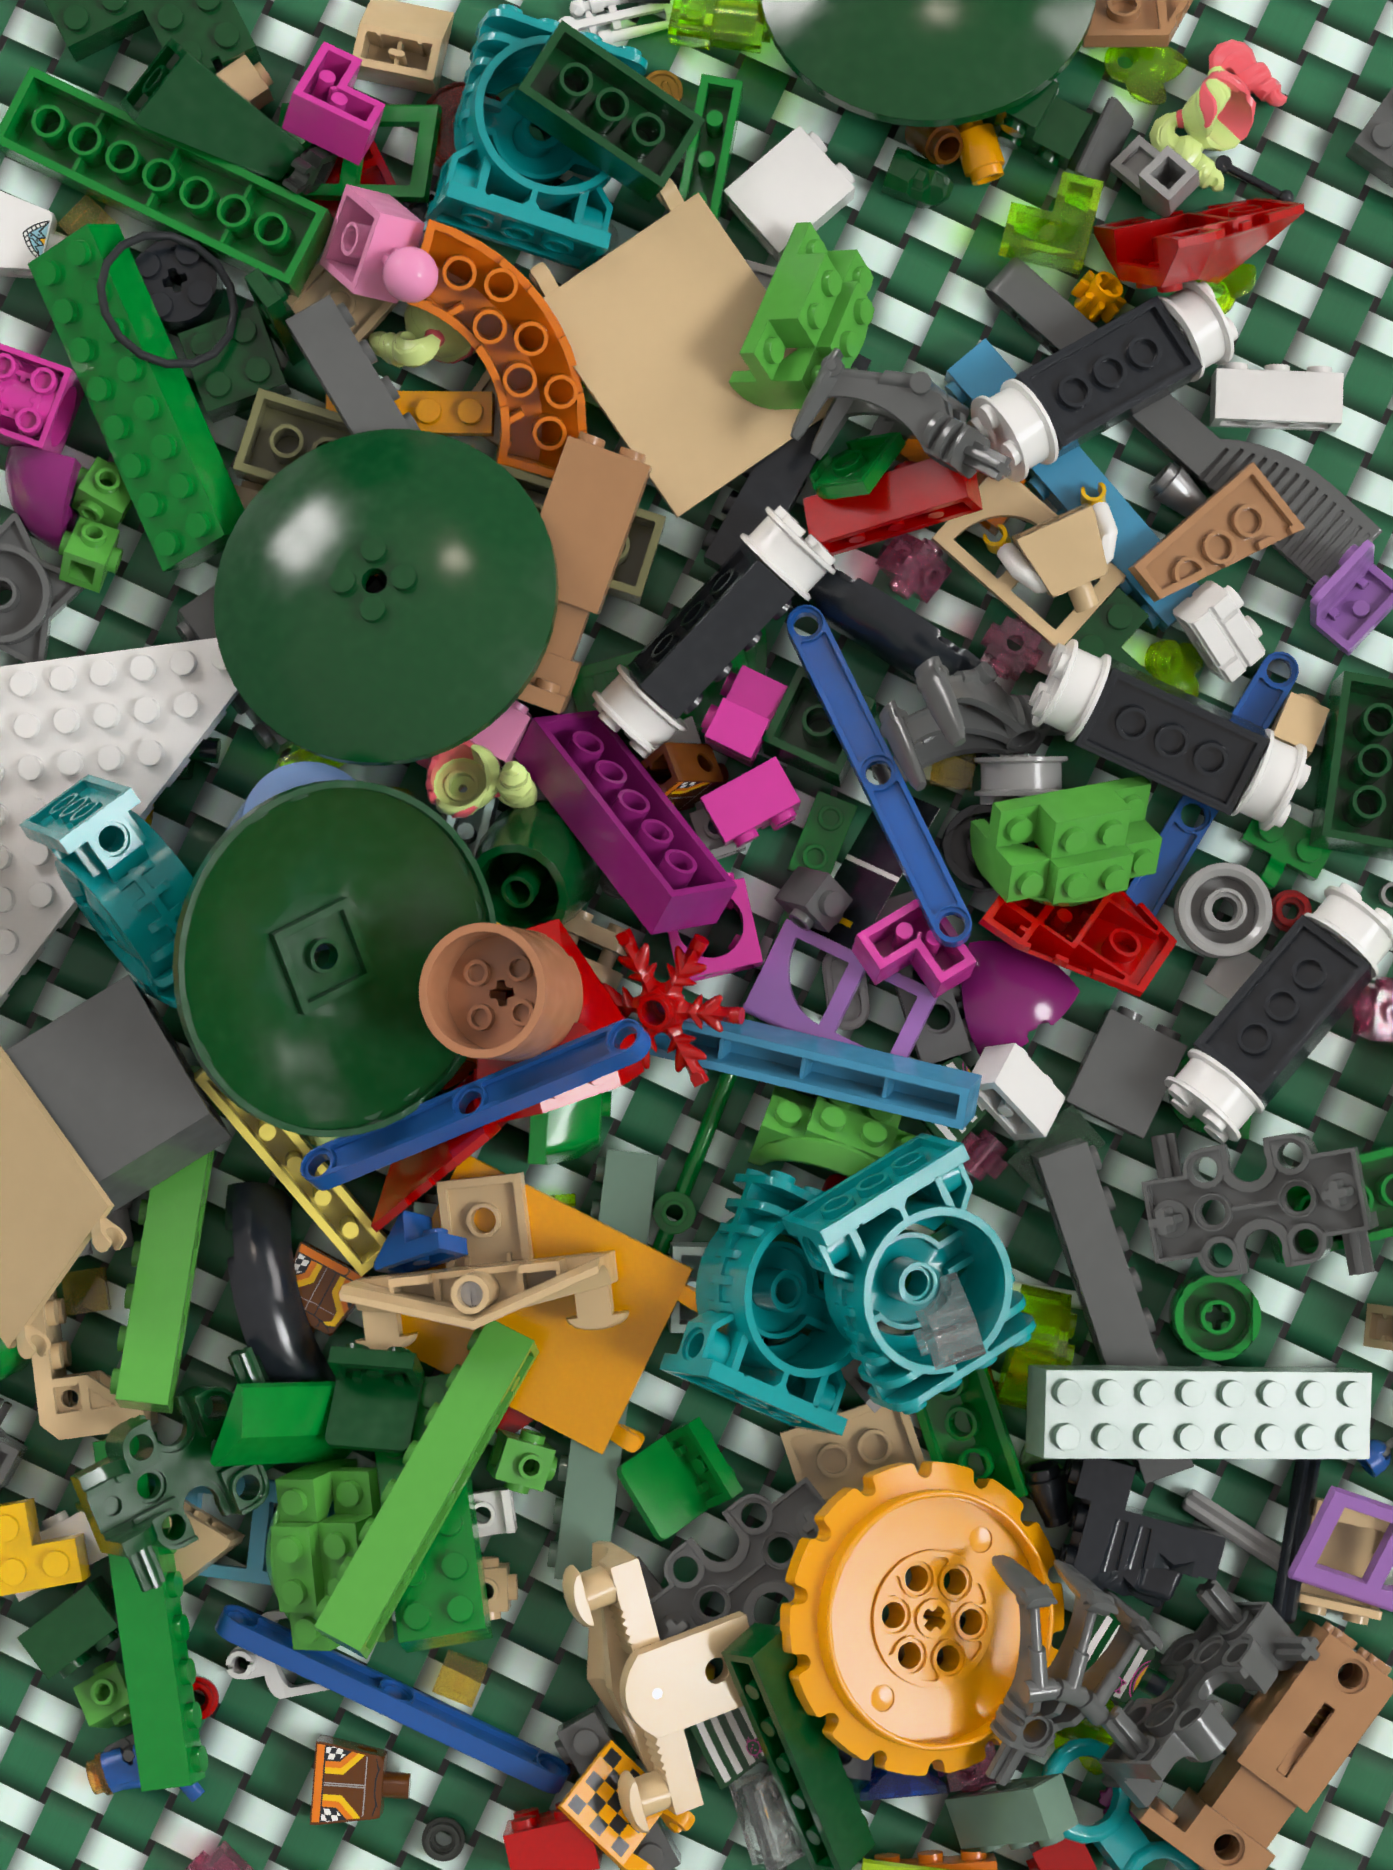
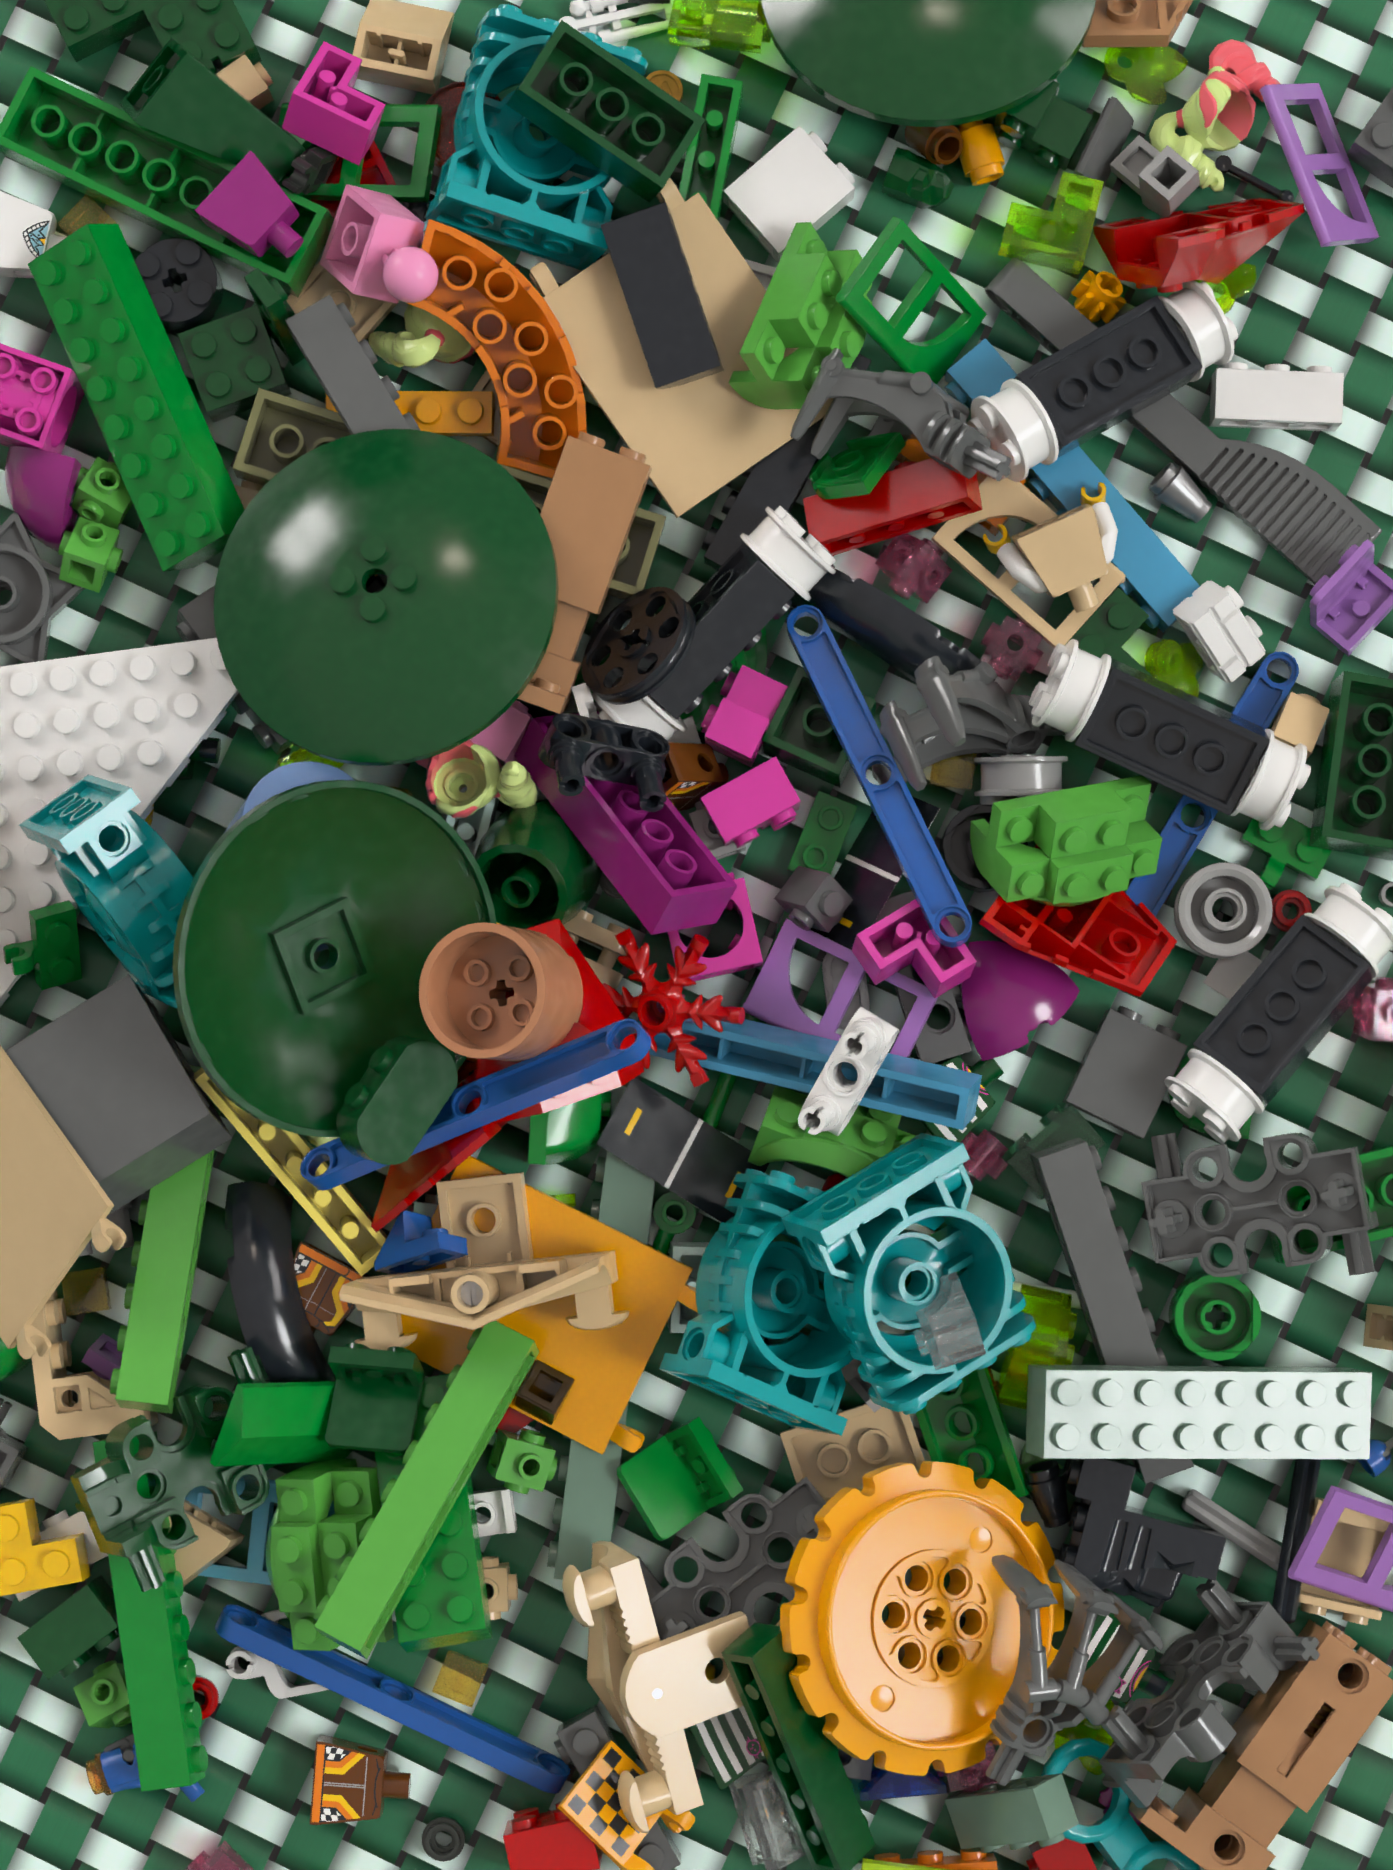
black piece [96,232,239,368] -> none
white brick [972,1043,1066,1141] -> none
medium nougat wing [1128,462,1305,602] -> none
none -> green plate [3,900,82,990]
none -> medium lavender plate [81,1333,123,1380]
none -> magenta torso [195,151,304,258]
none -> dark green brick [336,1036,458,1165]
none -> dark brown slope [514,1360,575,1425]
none -> black piece [538,713,670,812]
none -> white tile [571,683,599,719]
none -> black wedge [582,587,696,705]
none -> black sticker [597,1078,769,1223]
none -> black brick [601,202,724,389]
none -> white piece [798,1007,899,1136]
none -> green window [836,216,987,385]
none -> medium lavender window [1260,83,1379,247]

